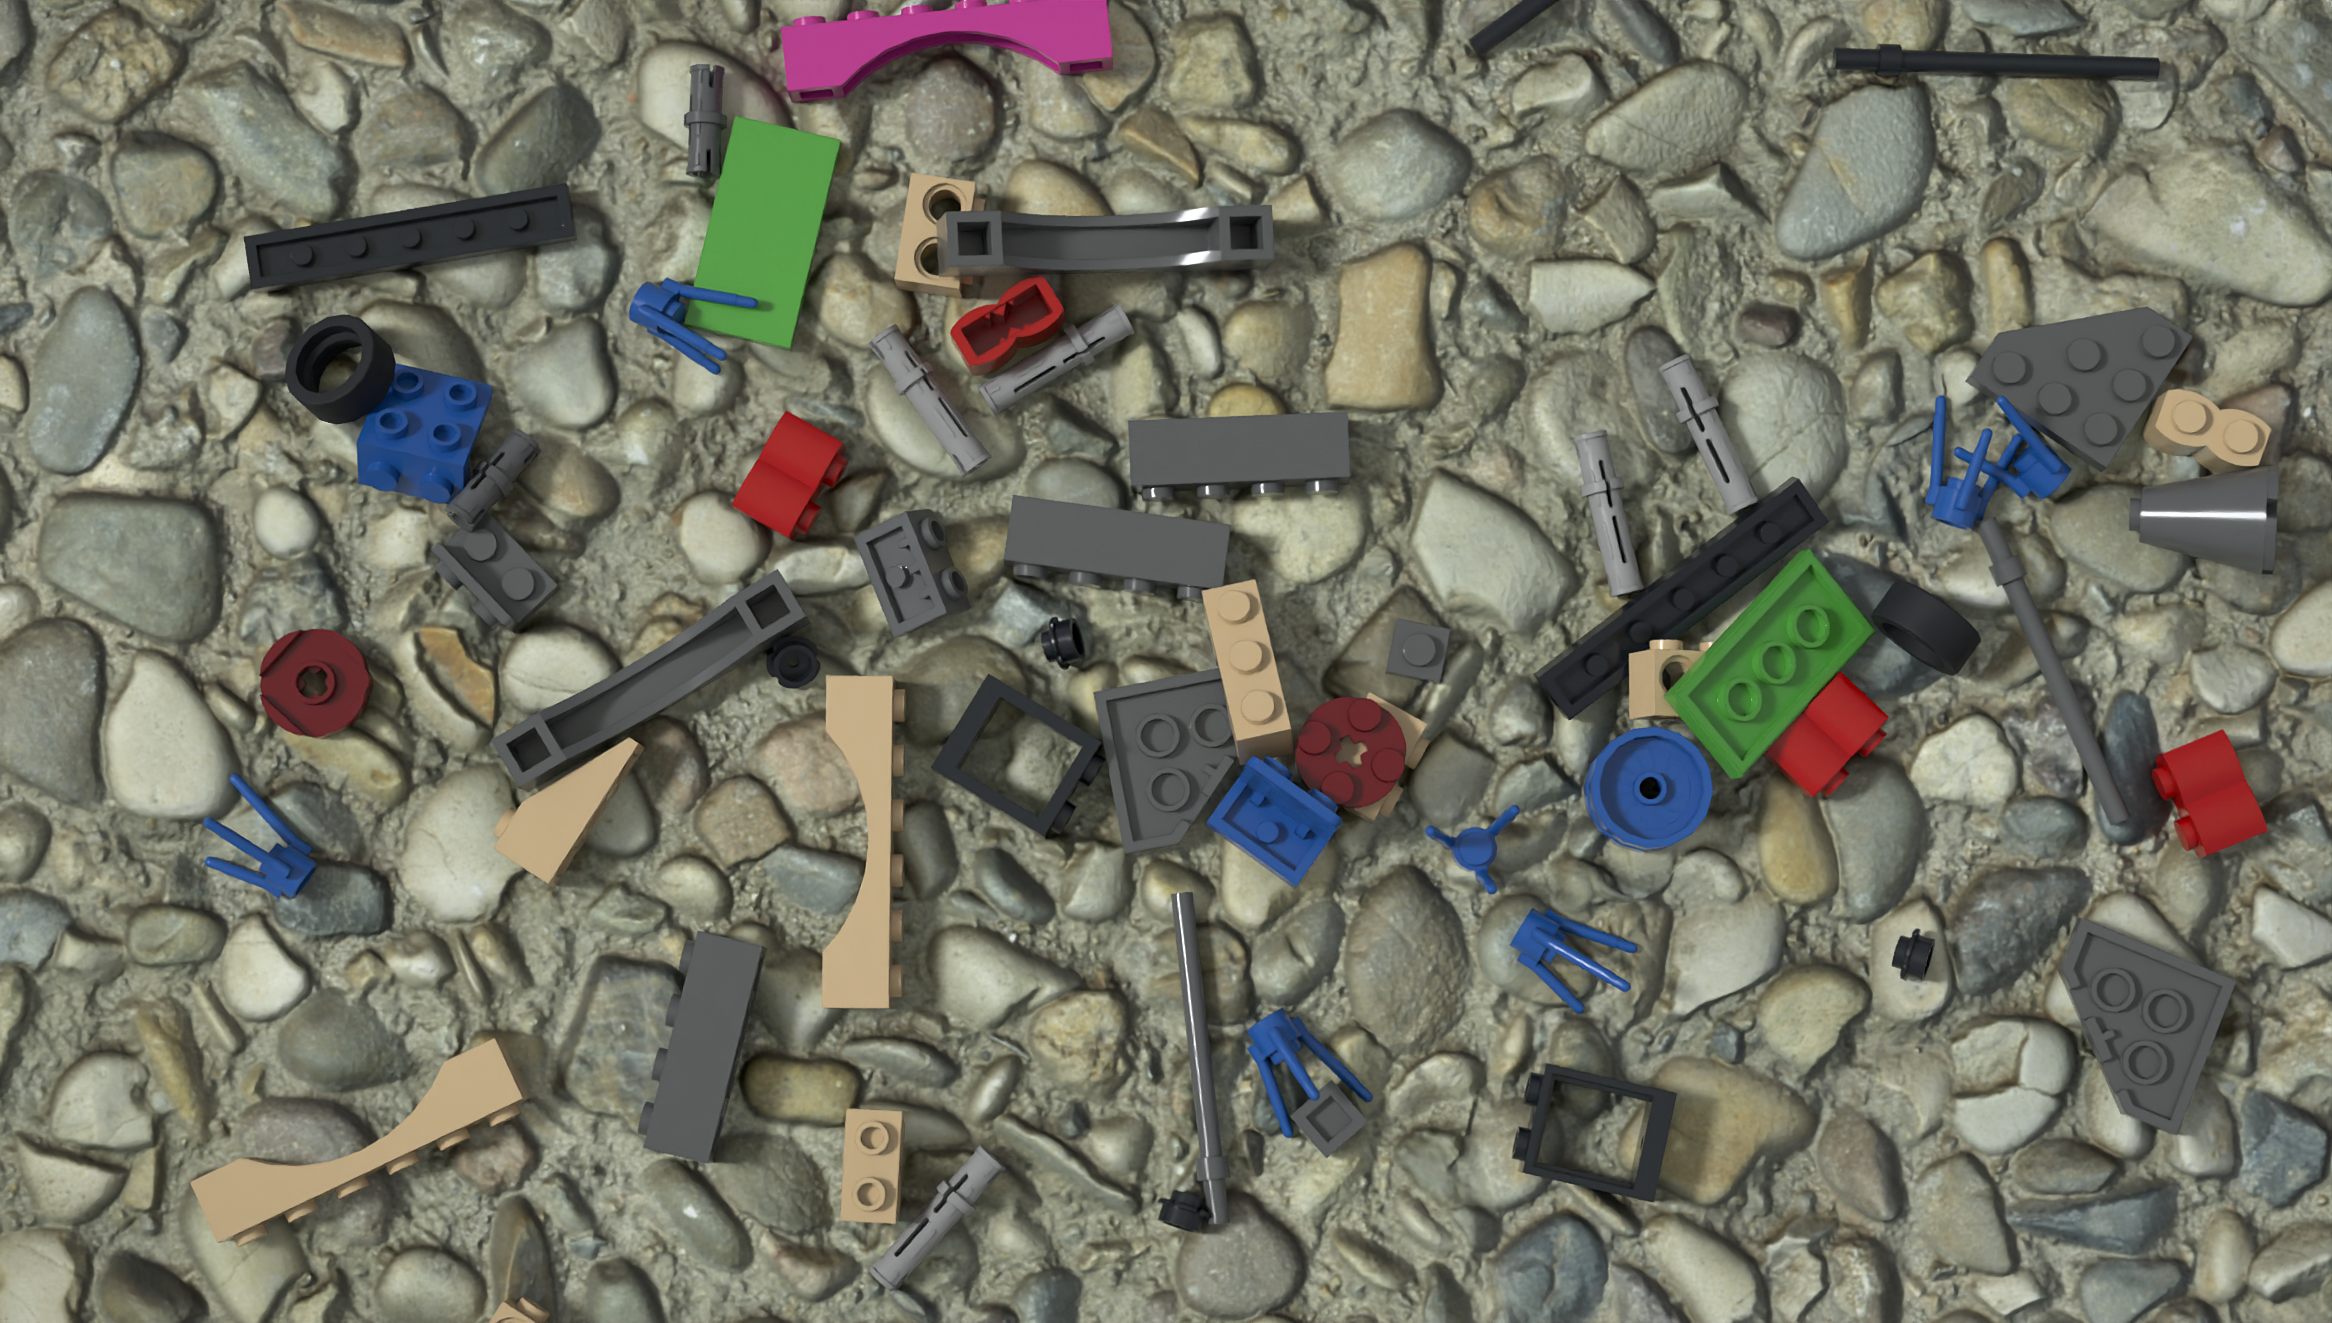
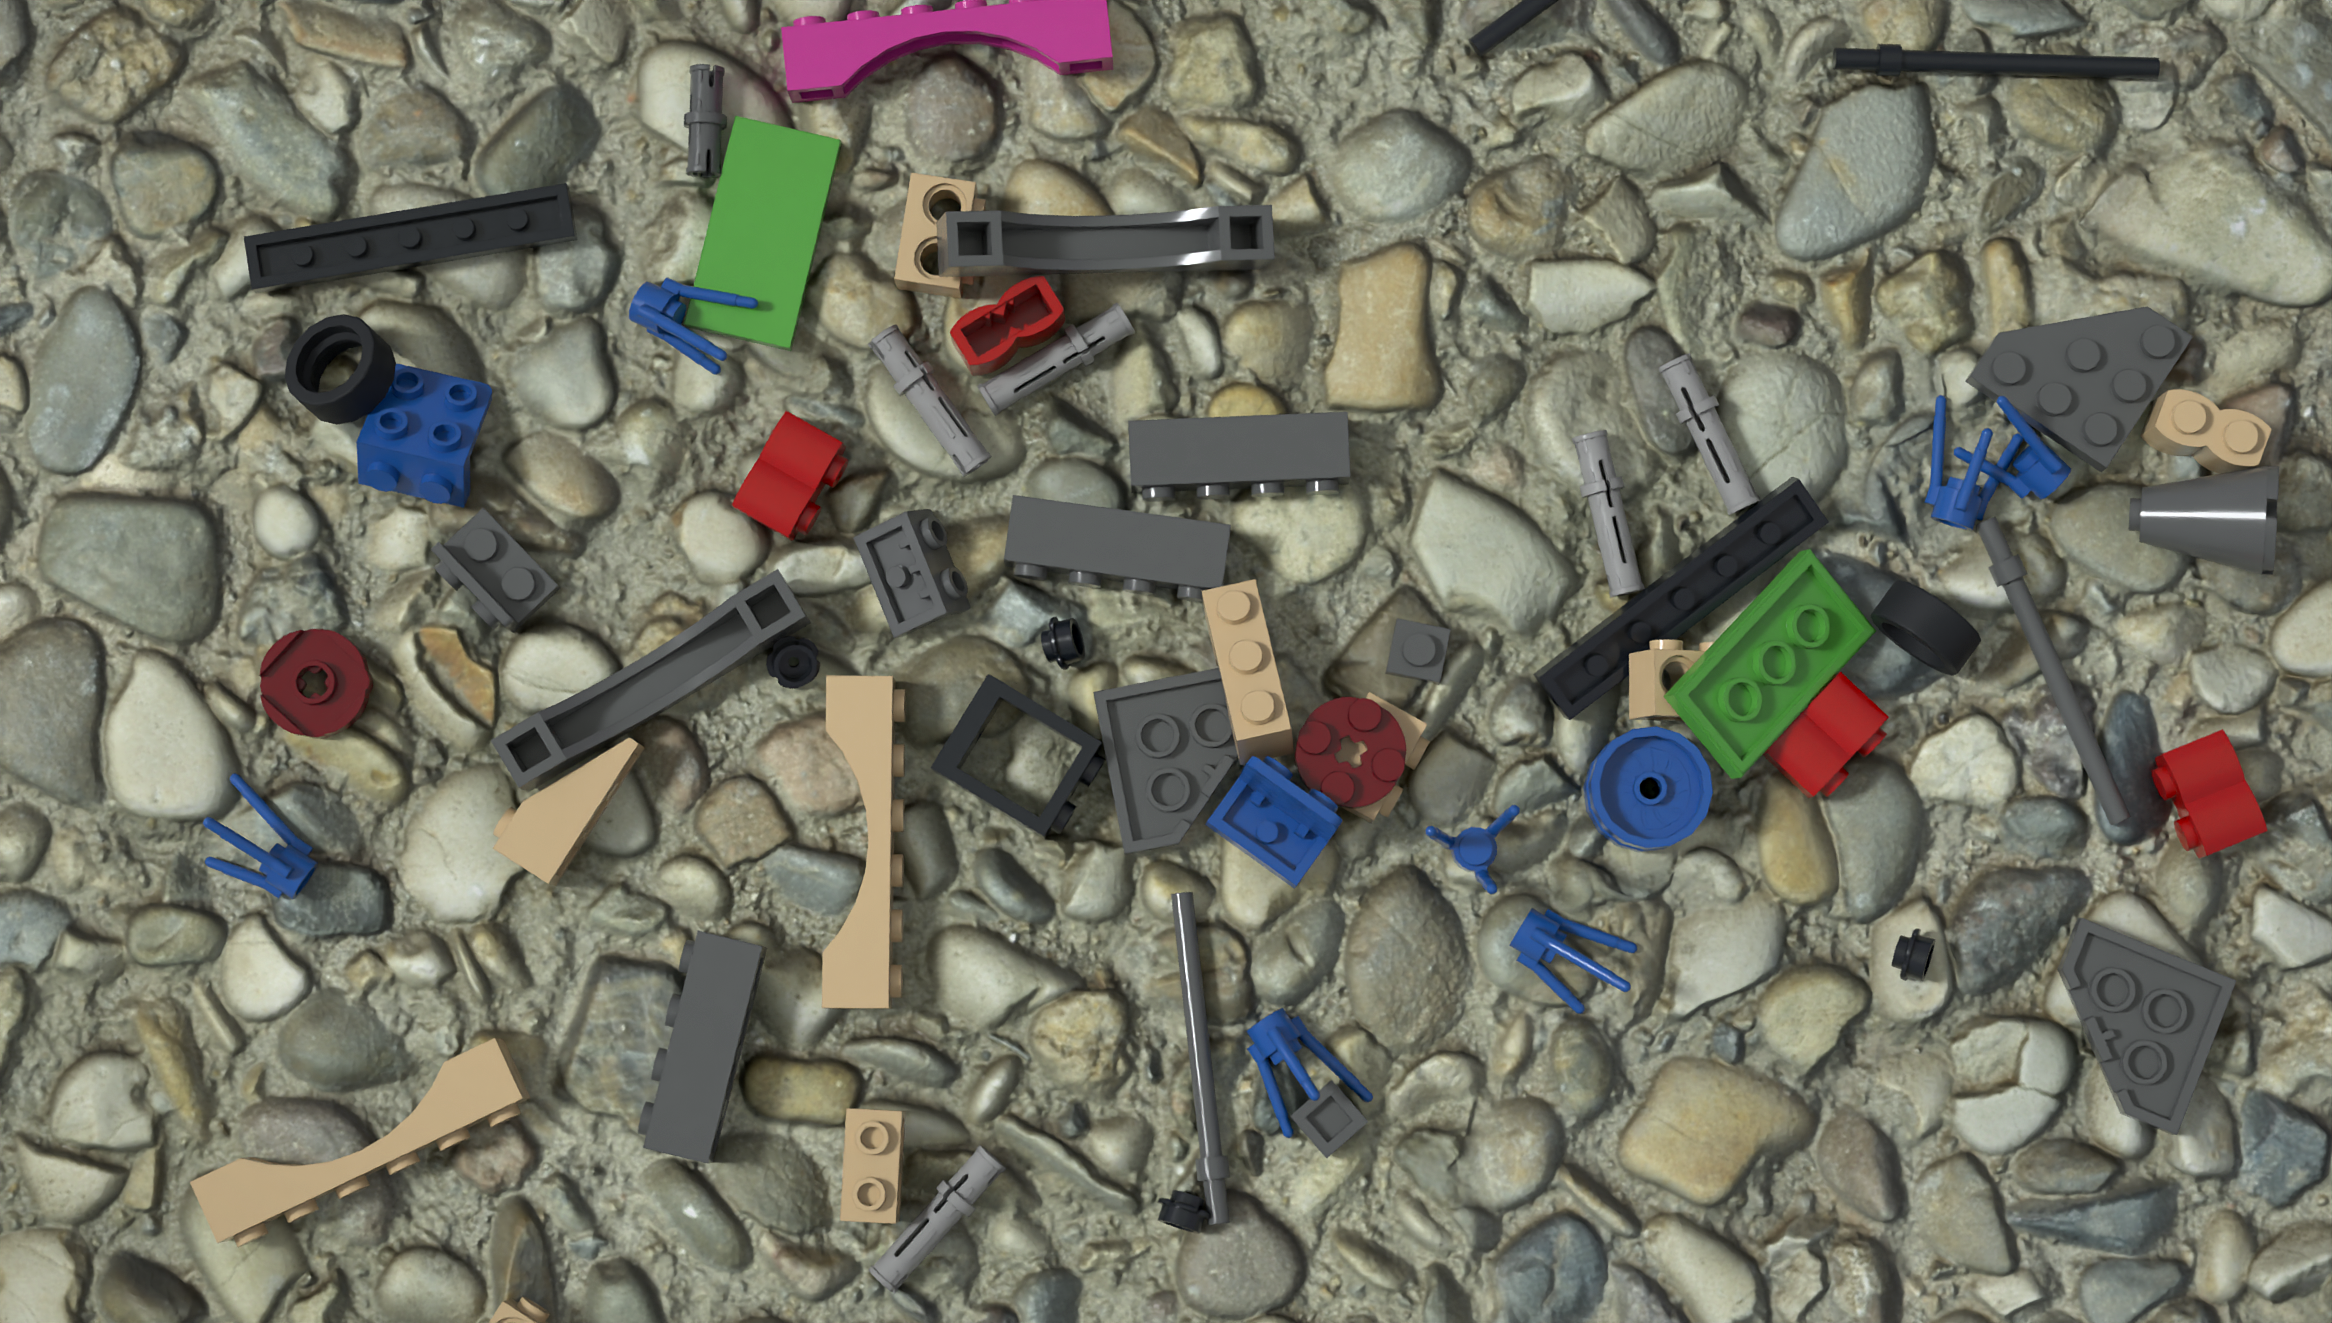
dark grey pin [444,429,541,532] -> none
black window [1511,1063,1677,1203] -> none

